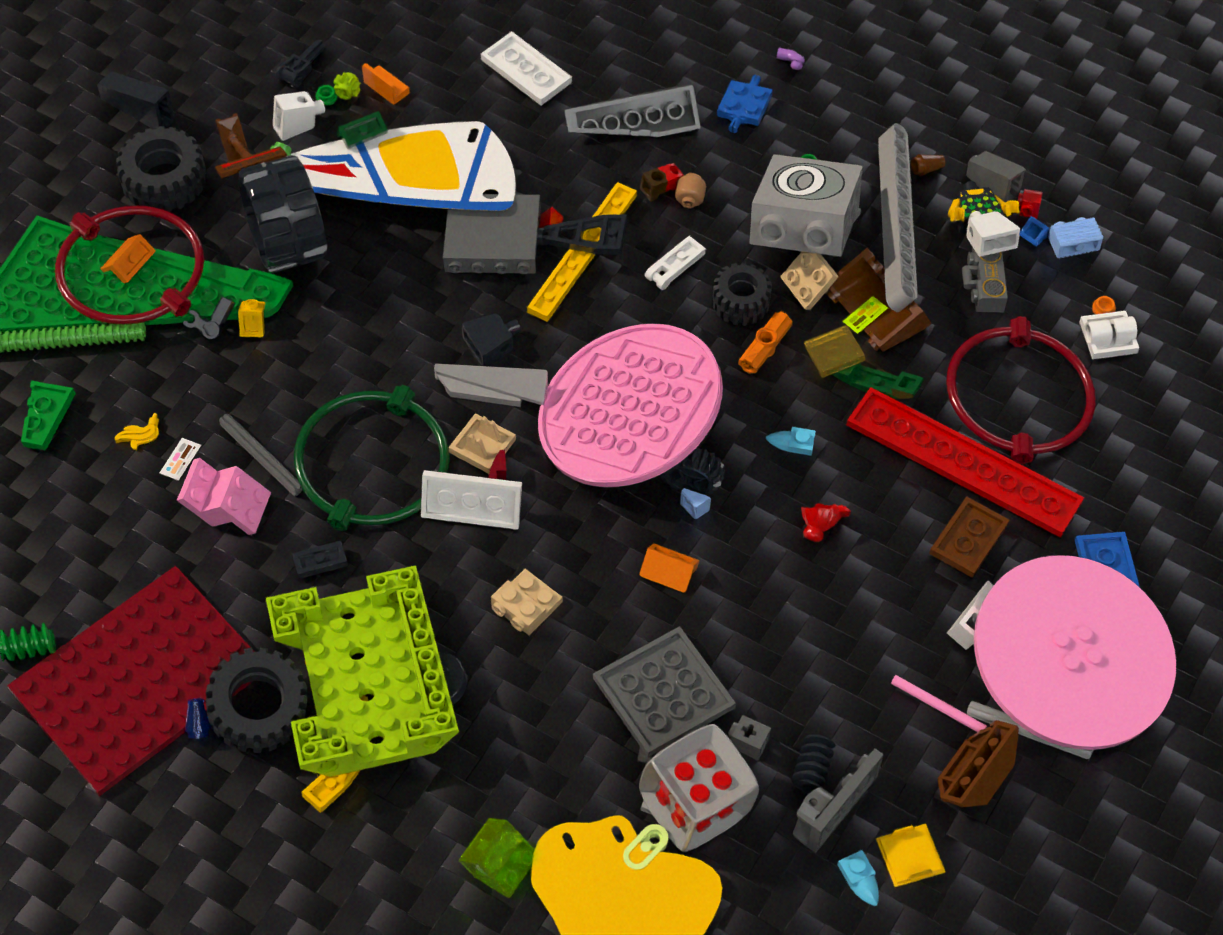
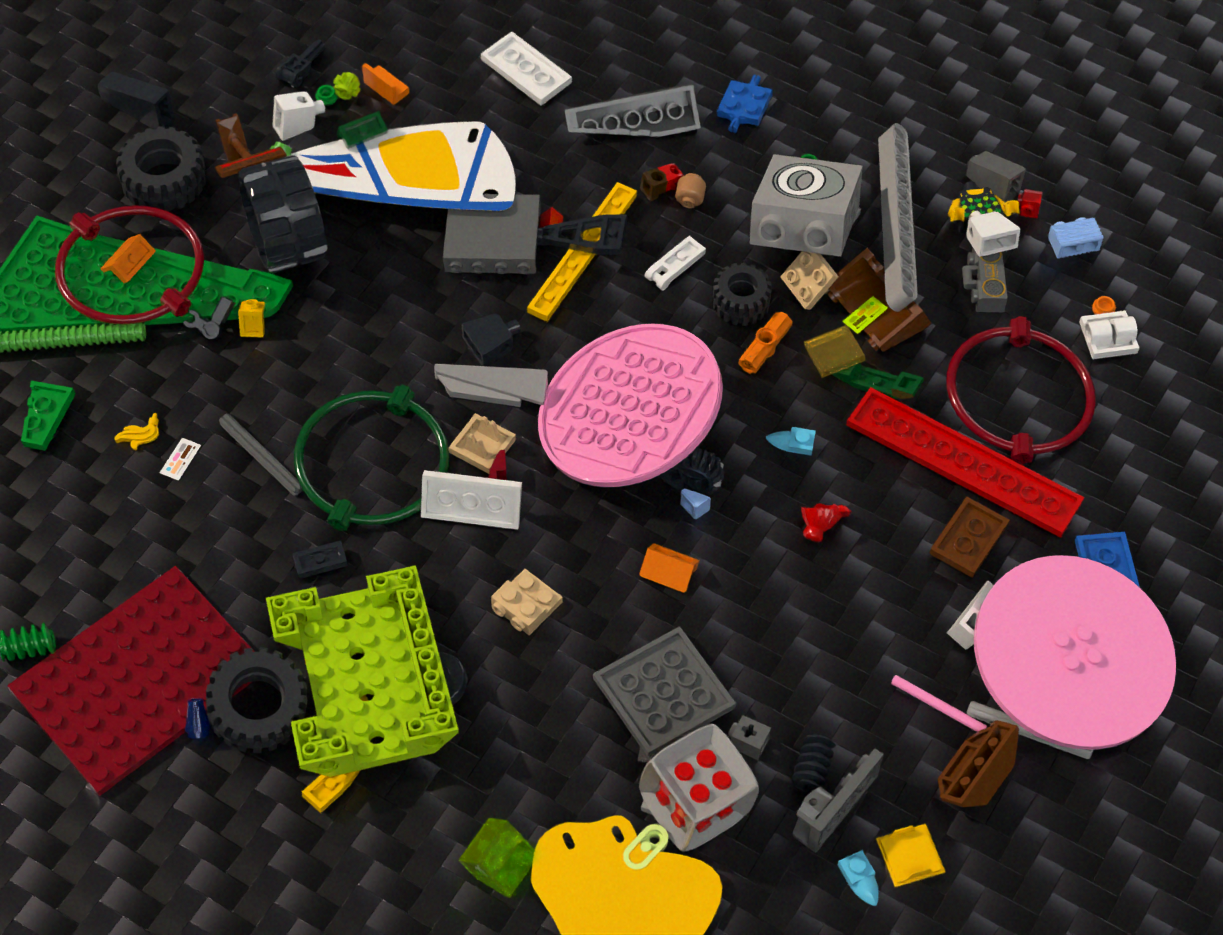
bright pink bracket [177,458,271,535] -> none
medium lavender arm [777,48,805,70] -> none
reddish brown cone [911,154,945,176] -> none
blue slope [1019,216,1050,247] -> none

